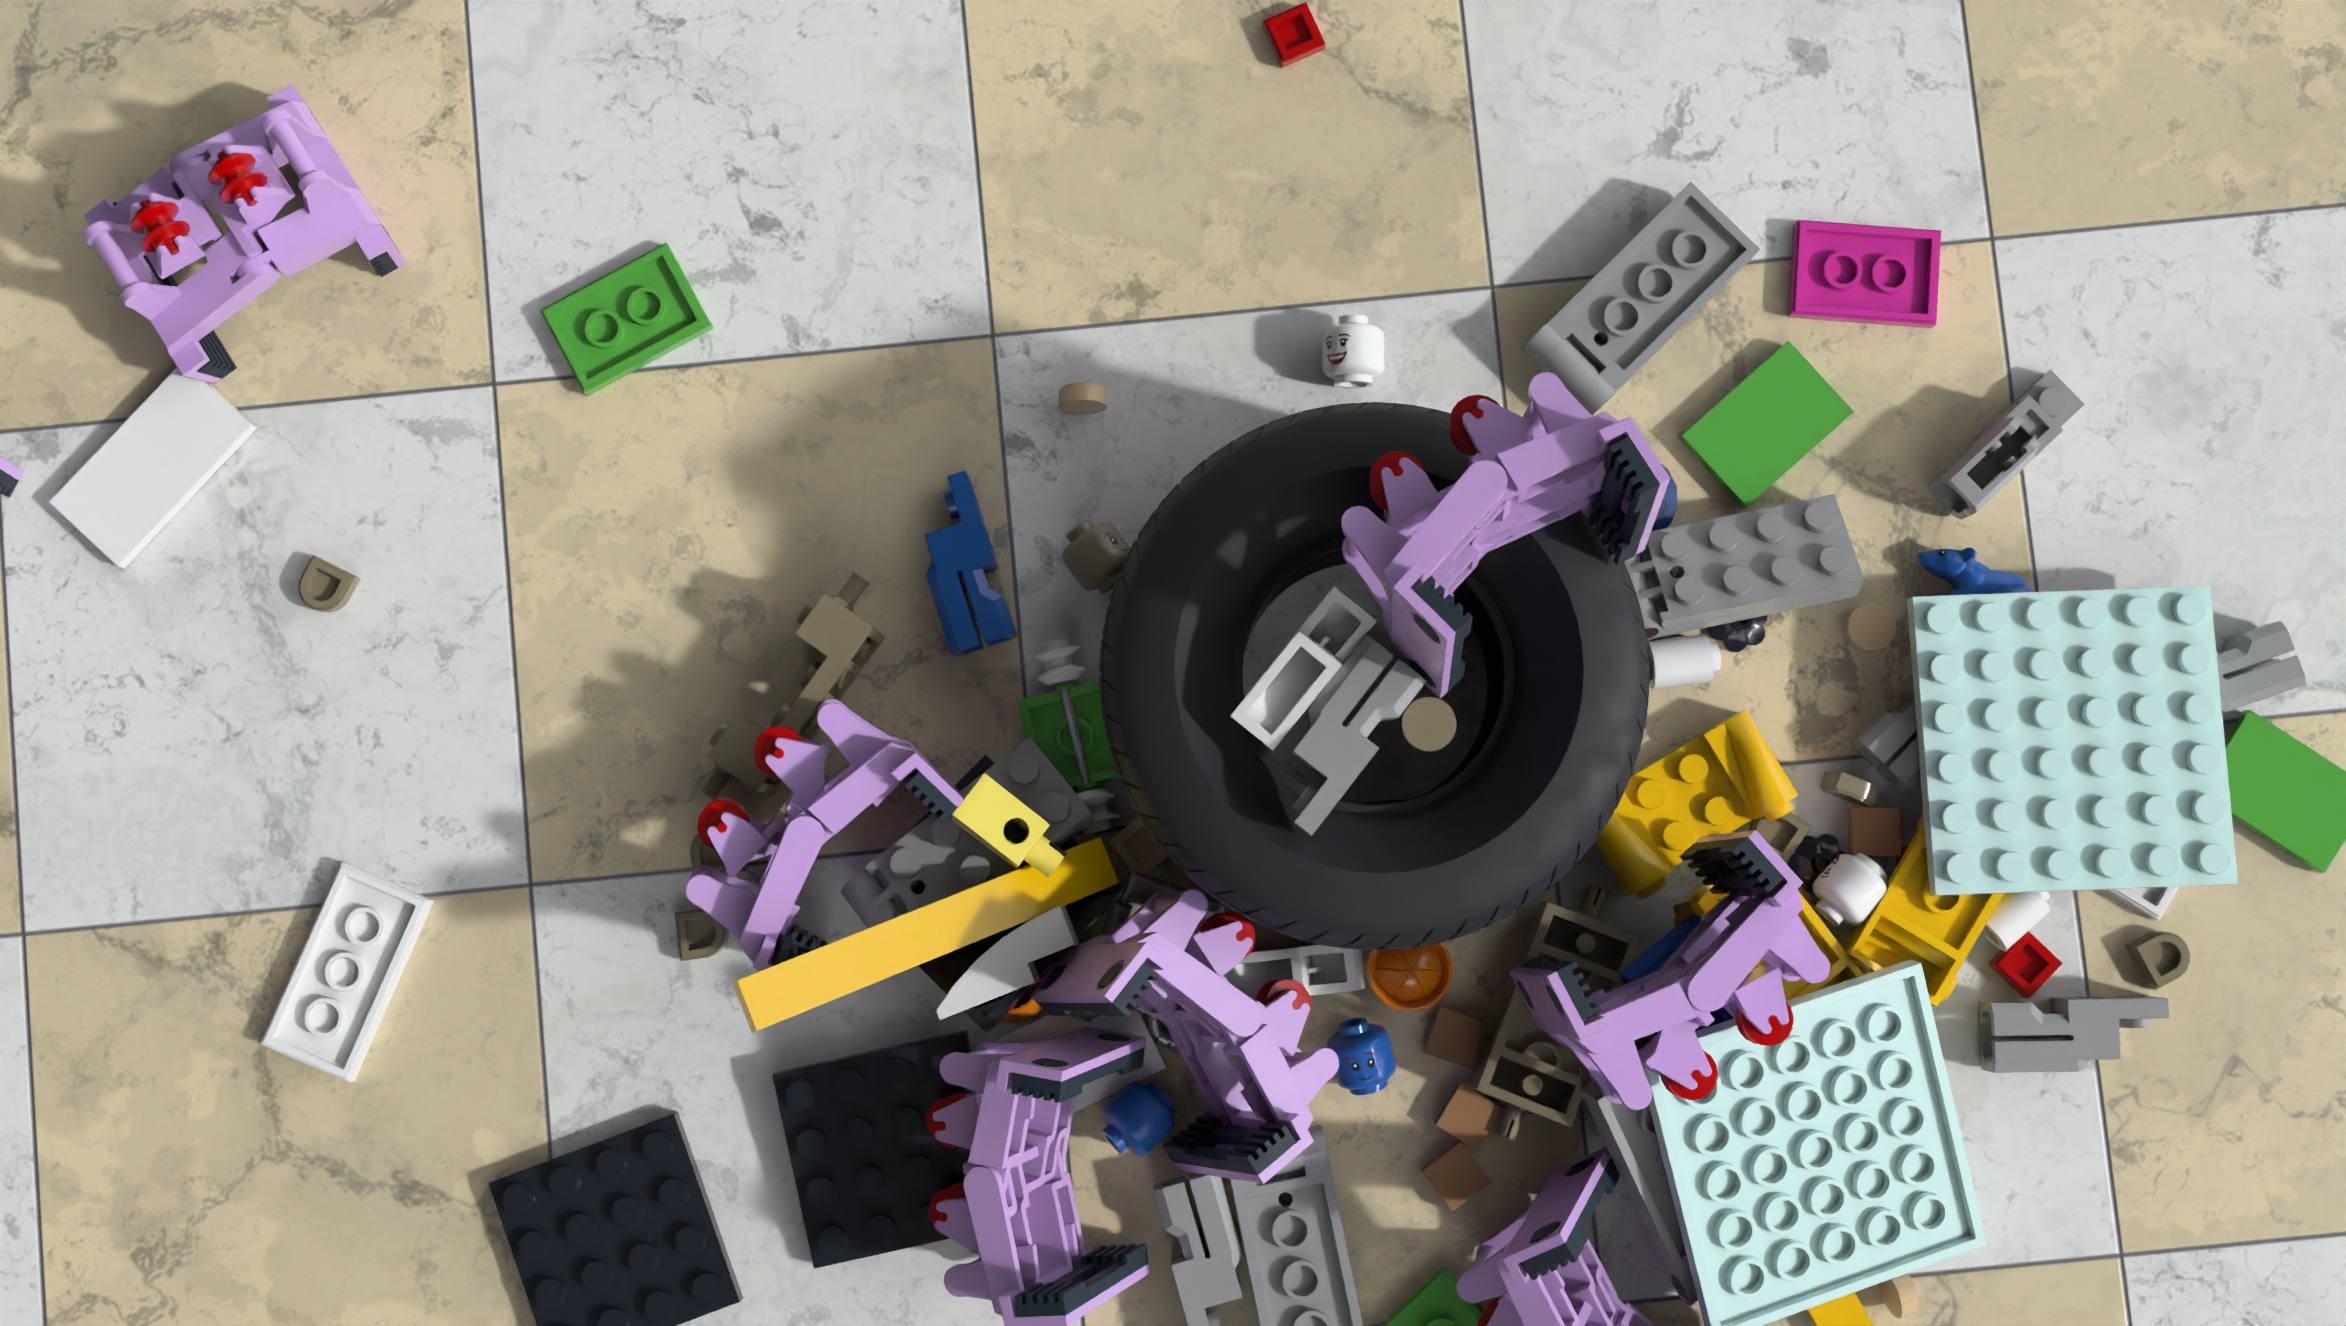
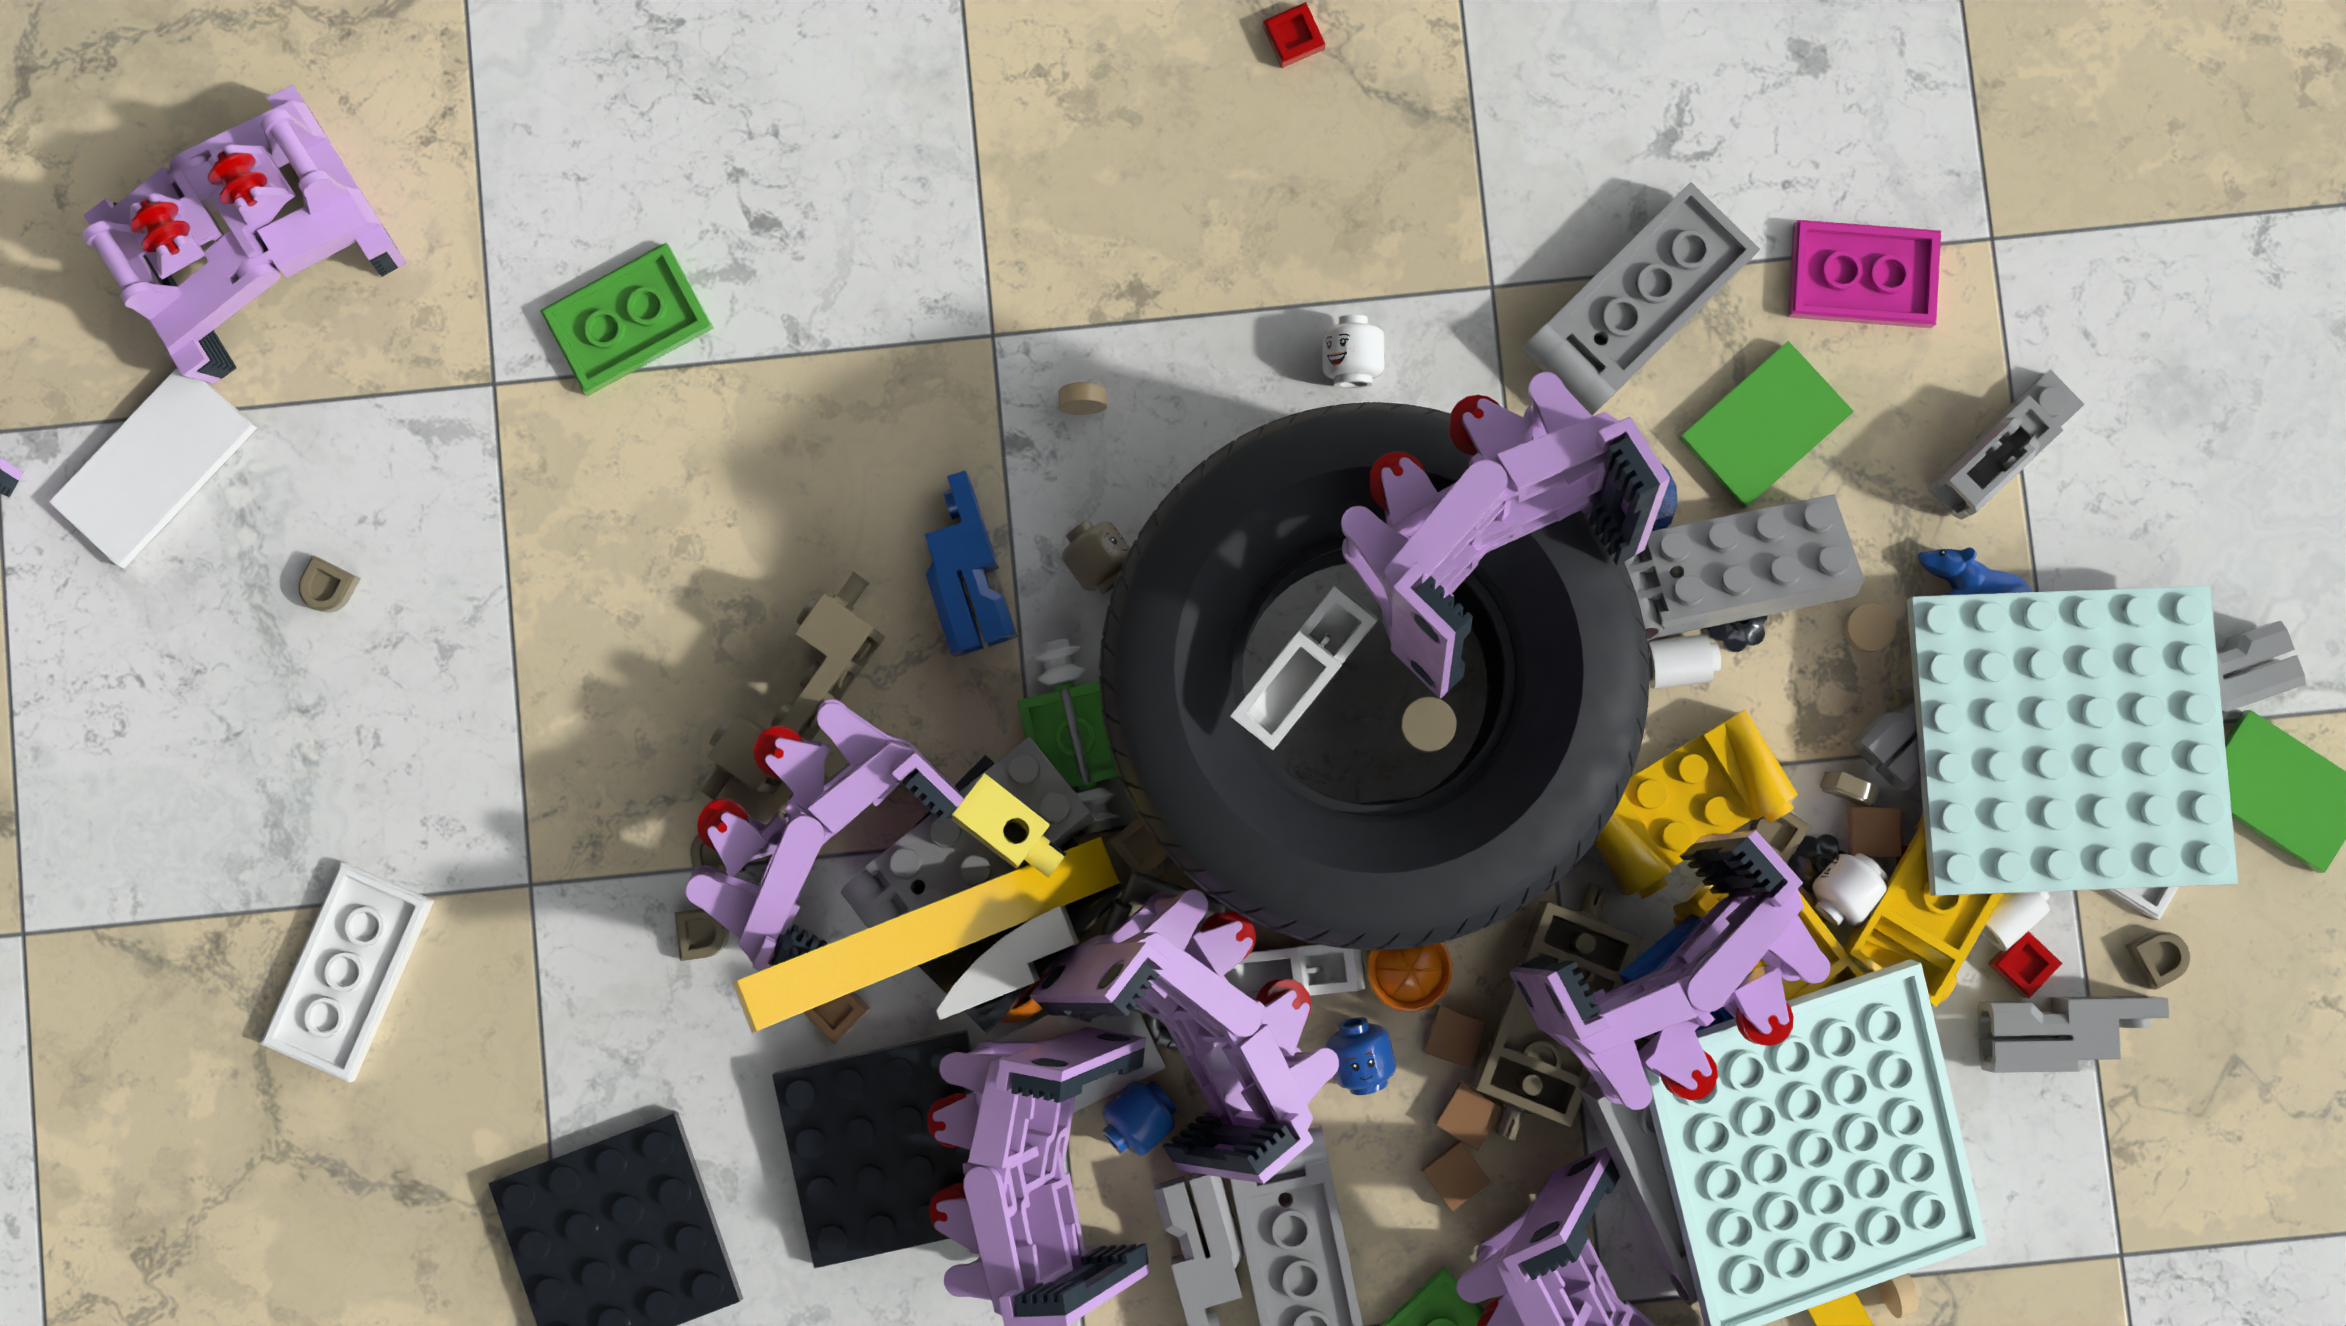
light grey plate [1291,635,1426,837] -> none
none -> medium nougat tile [803,992,871,1044]

